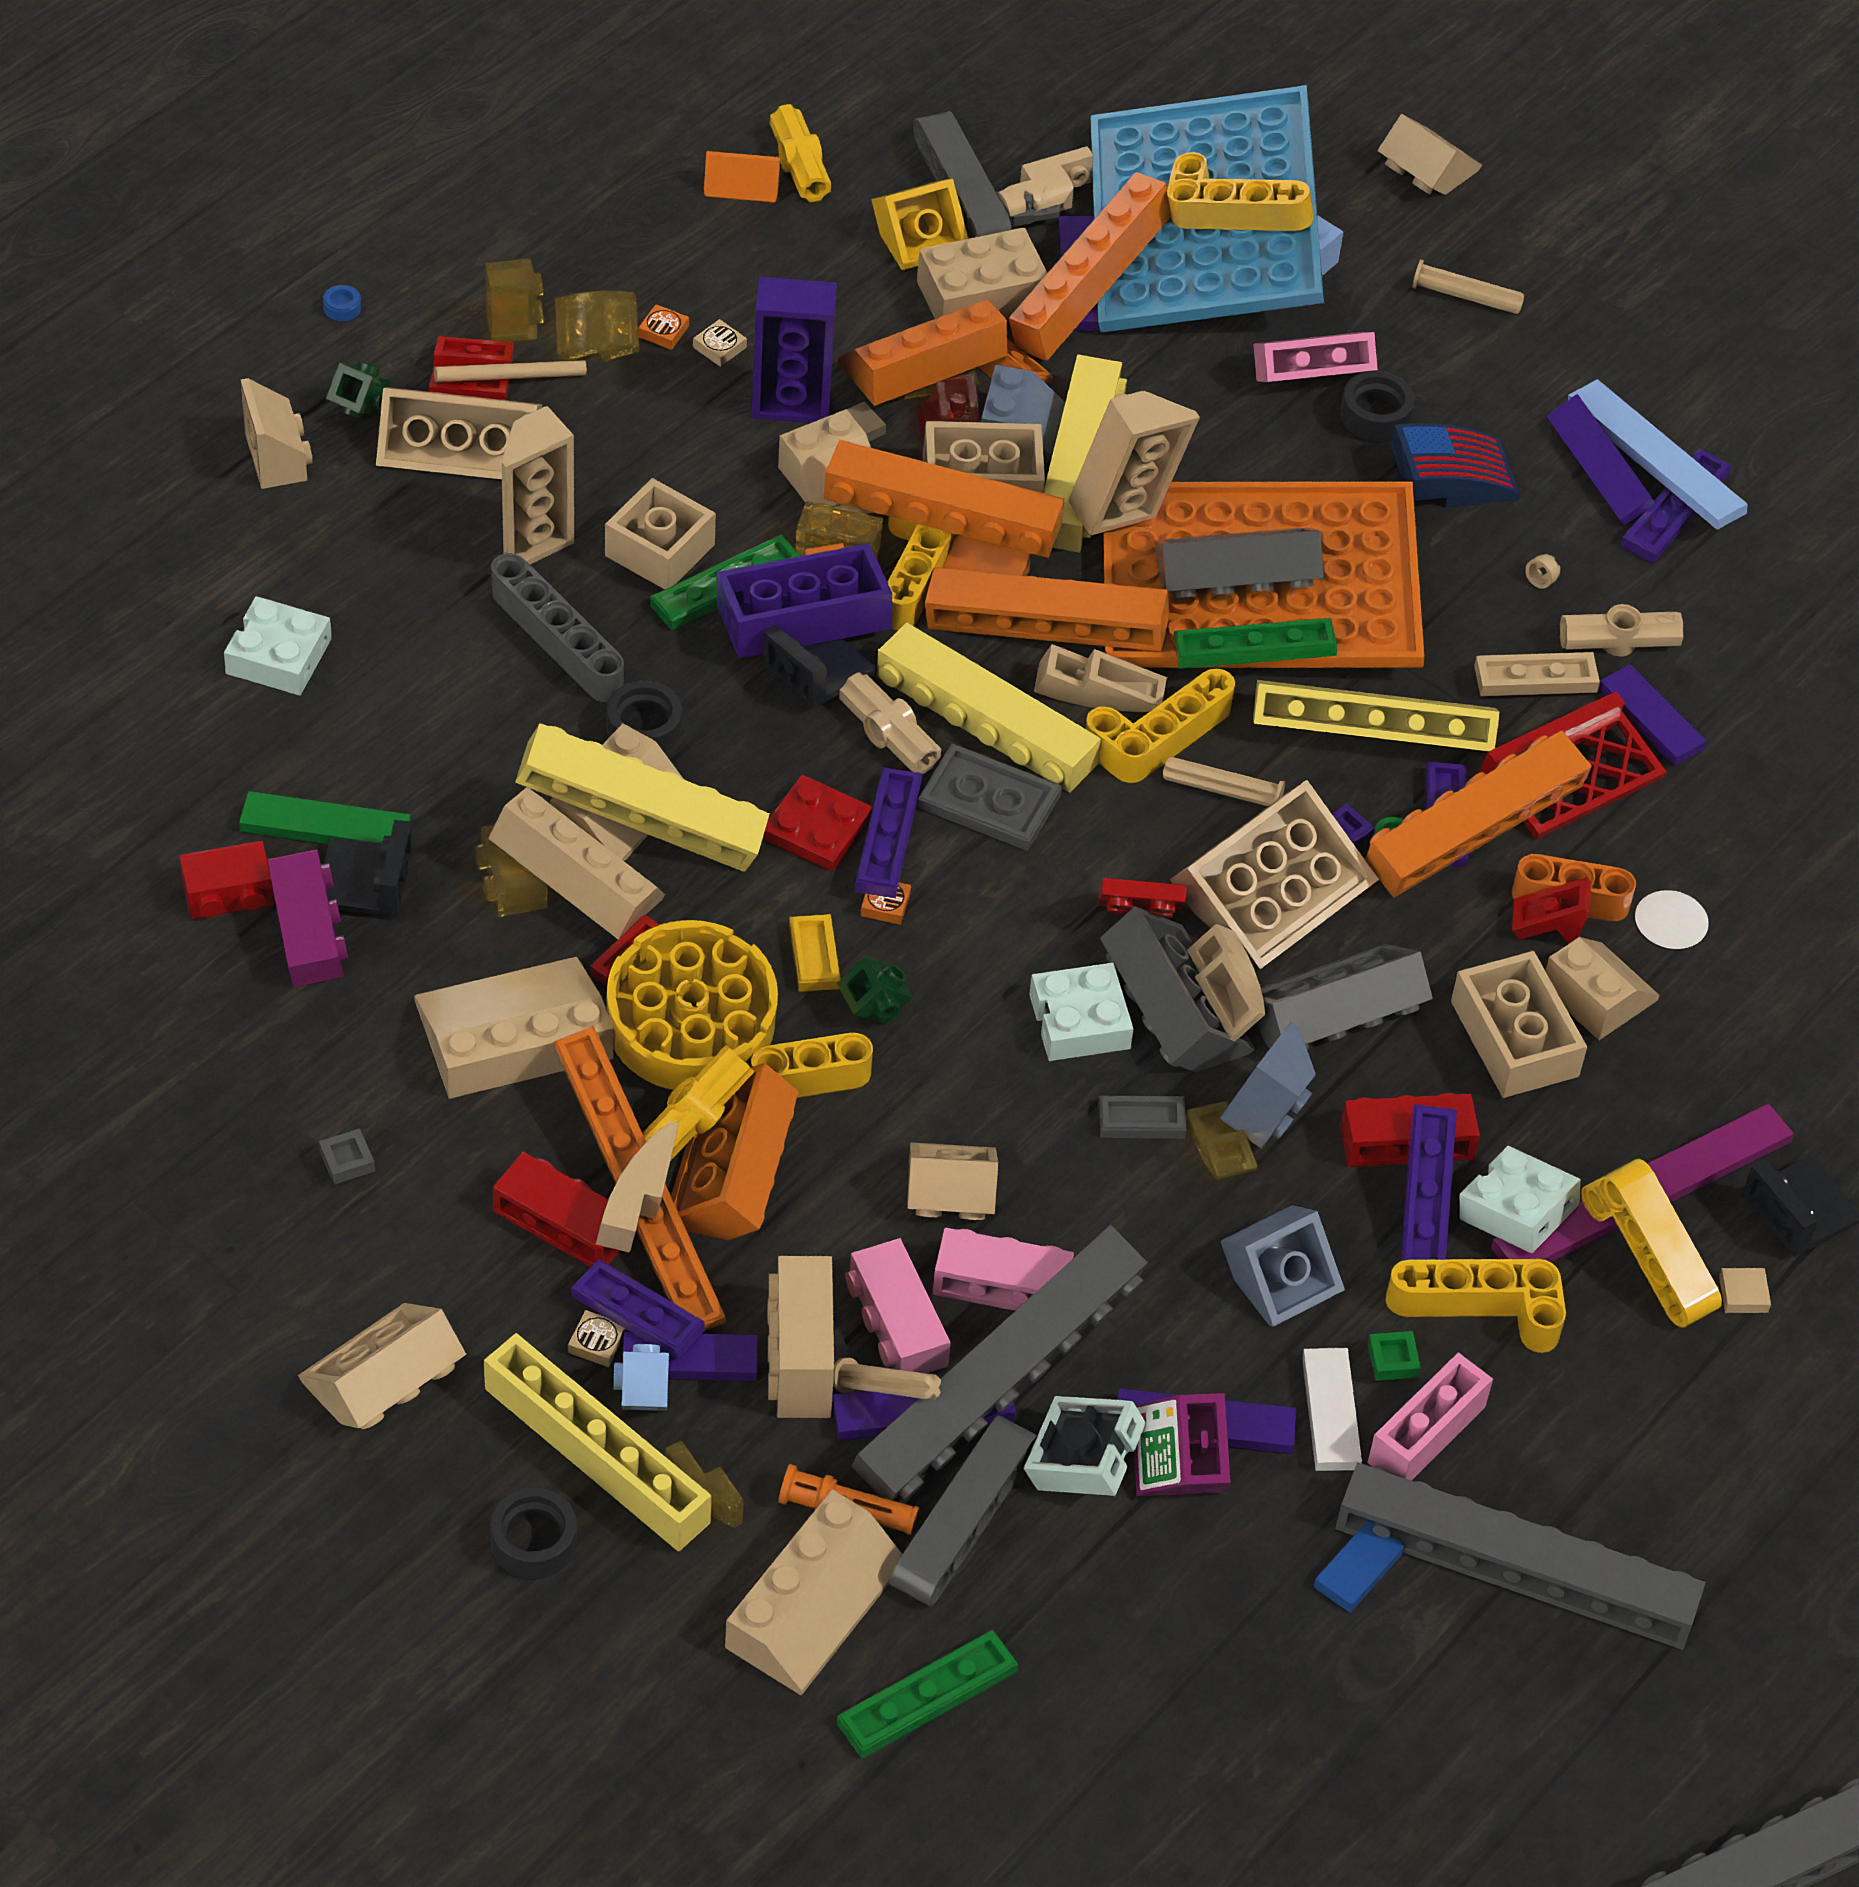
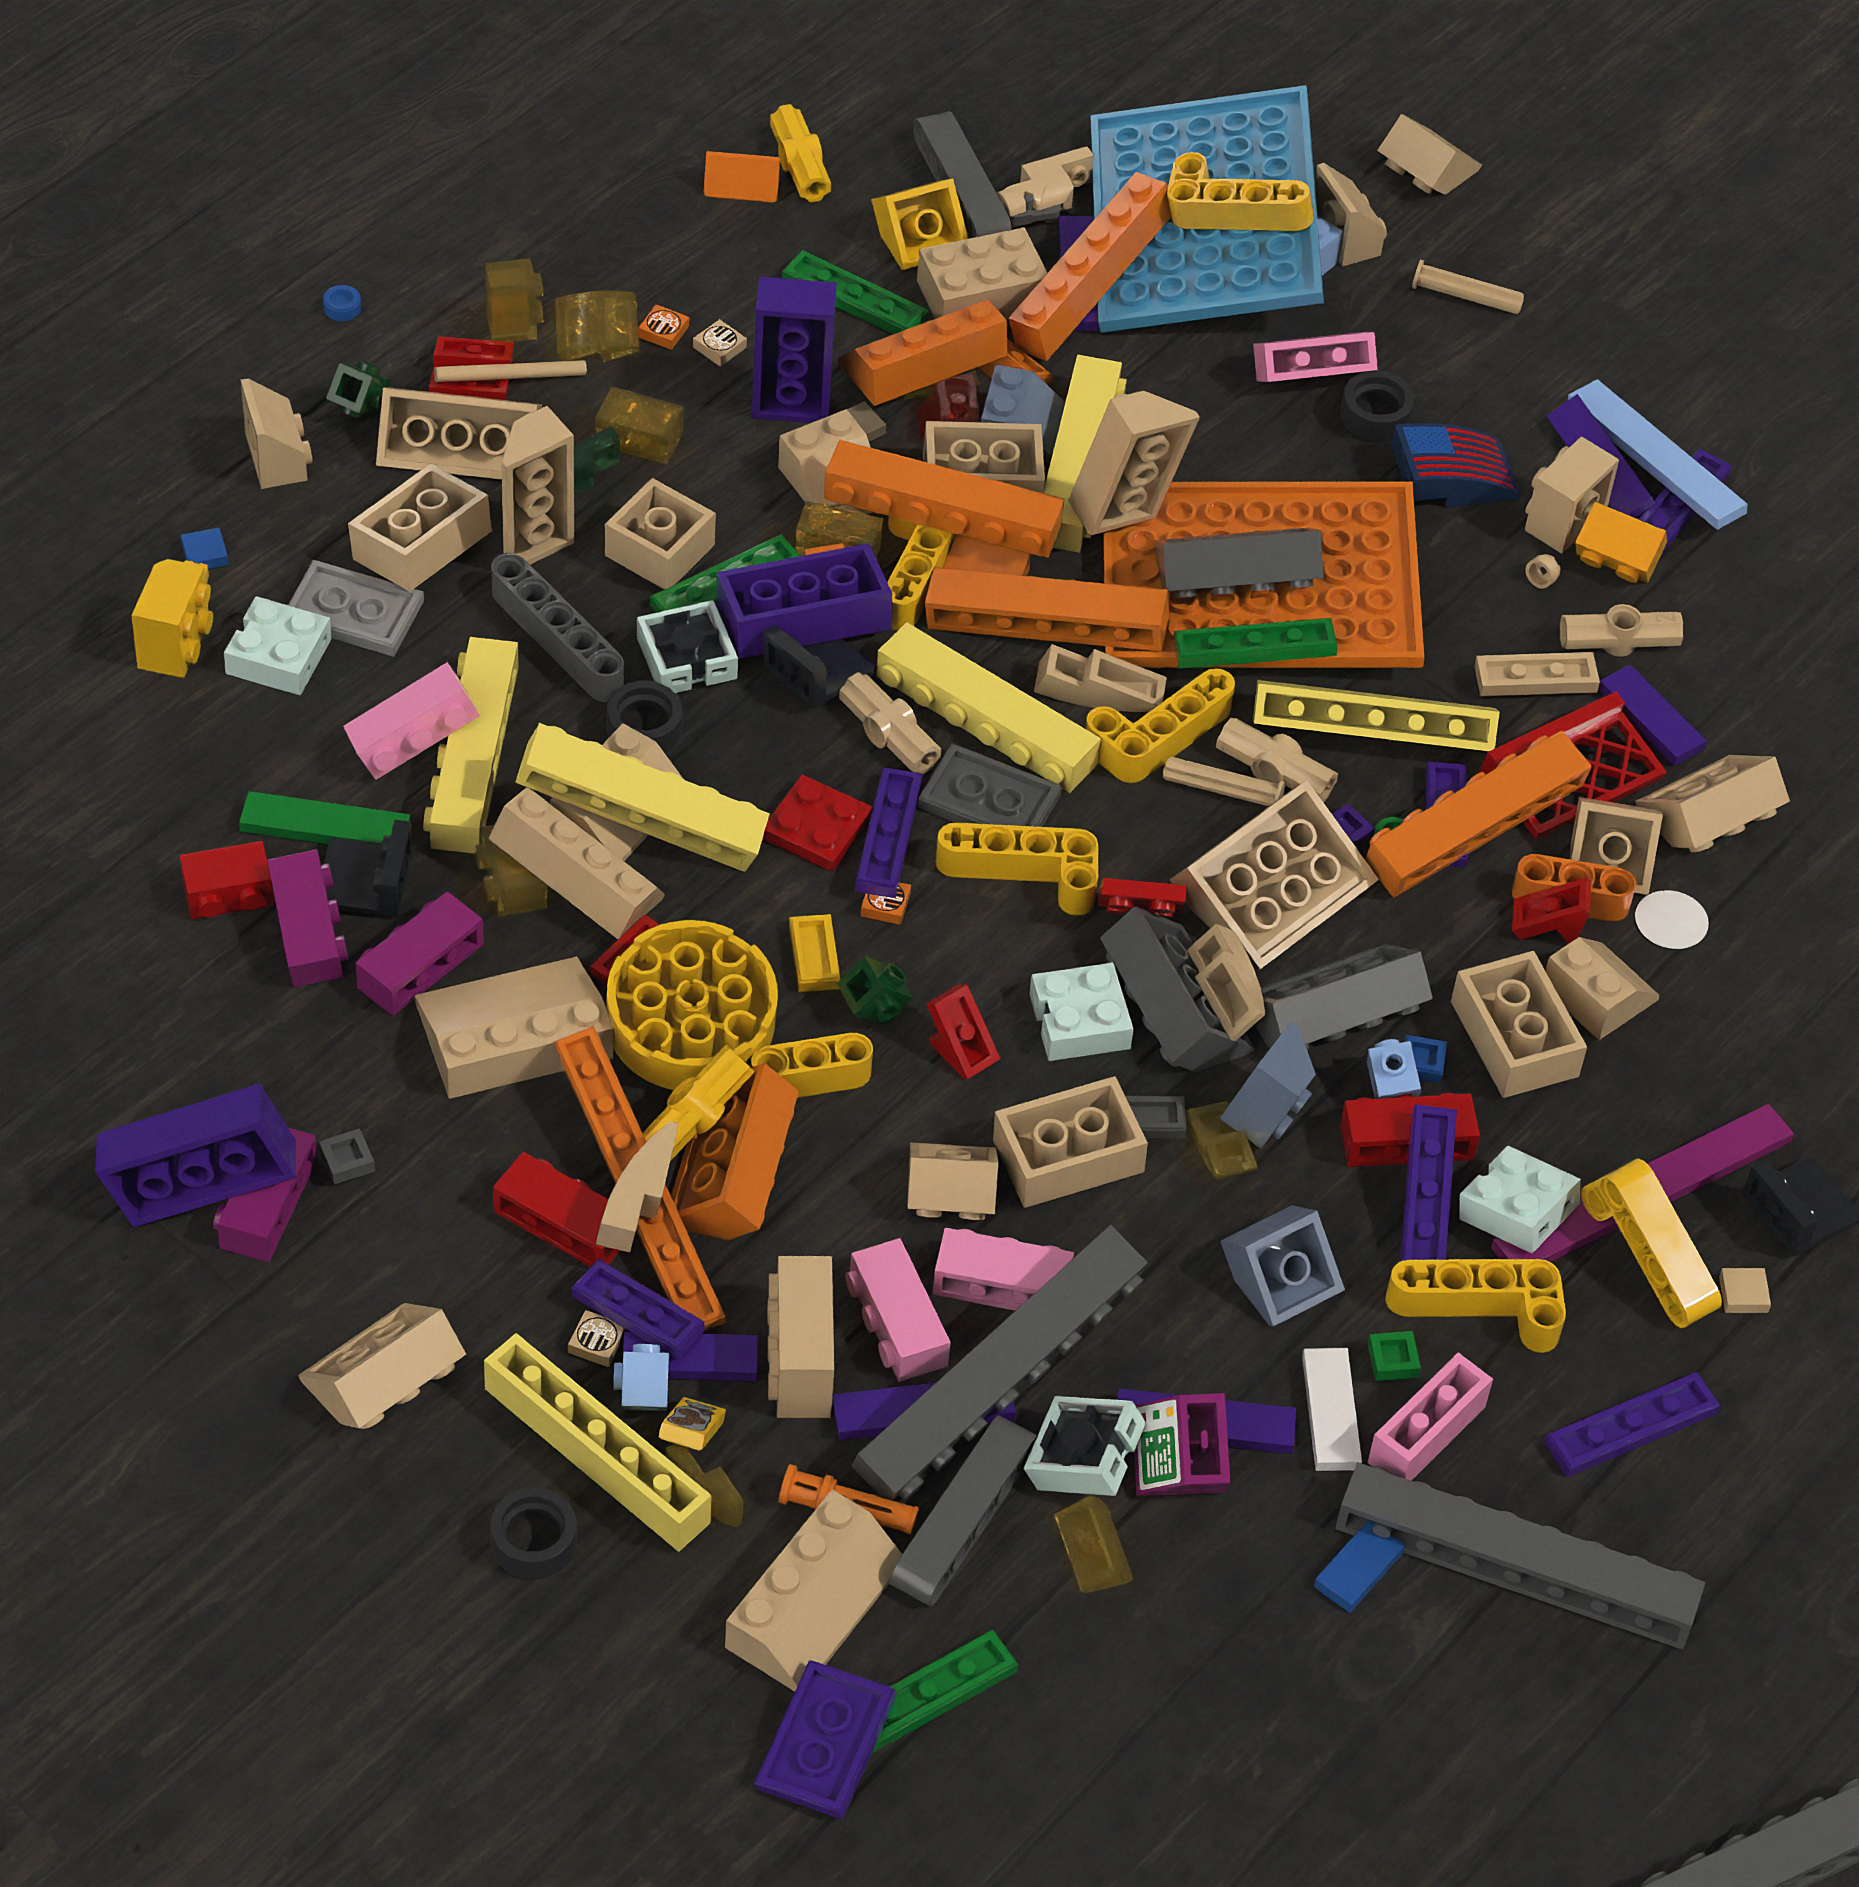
tan axle [833,1357,941,1399] -> none
none -> dark purple brick [95,1084,296,1227]
none -> yellow hinge [132,559,213,678]
none -> blue tile [181,528,229,569]
none -> magenta brick [213,1128,317,1263]
none -> light grey tile [288,560,424,657]
none -> bright pink brick [343,662,480,780]
none -> tan brick [348,464,492,592]
none -> magenta brick [356,891,484,1016]
none -> light yellow brick [423,637,518,854]
none -> clear green slope [574,426,620,495]
none -> clear yellow brick [595,386,684,465]
none -> piece [637,600,738,693]
none -> yellow tile [659,1397,726,1451]
none -> dark purple tile [754,1660,897,1820]
none -> green tile [782,250,929,334]
none -> red slope [926,984,1001,1079]
none -> yellow beam [935,823,1098,916]
none -> tan brick [993,1076,1148,1208]
none -> clear yellow slope [1054,1494,1133,1593]
none -> tan piece [1216,718,1338,803]
none -> tan slope [1315,163,1387,266]
none -> light blue brick [1367,1039,1421,1099]
none -> blue tile [1404,1035,1447,1084]
none -> tan brick [1525,436,1619,554]
none -> dark purple tile [1544,1372,1720,1477]
none -> tan slope [1569,797,1663,895]
none -> light orange brick [1575,502,1667,583]
none -> tan slope [1635,755,1790,852]

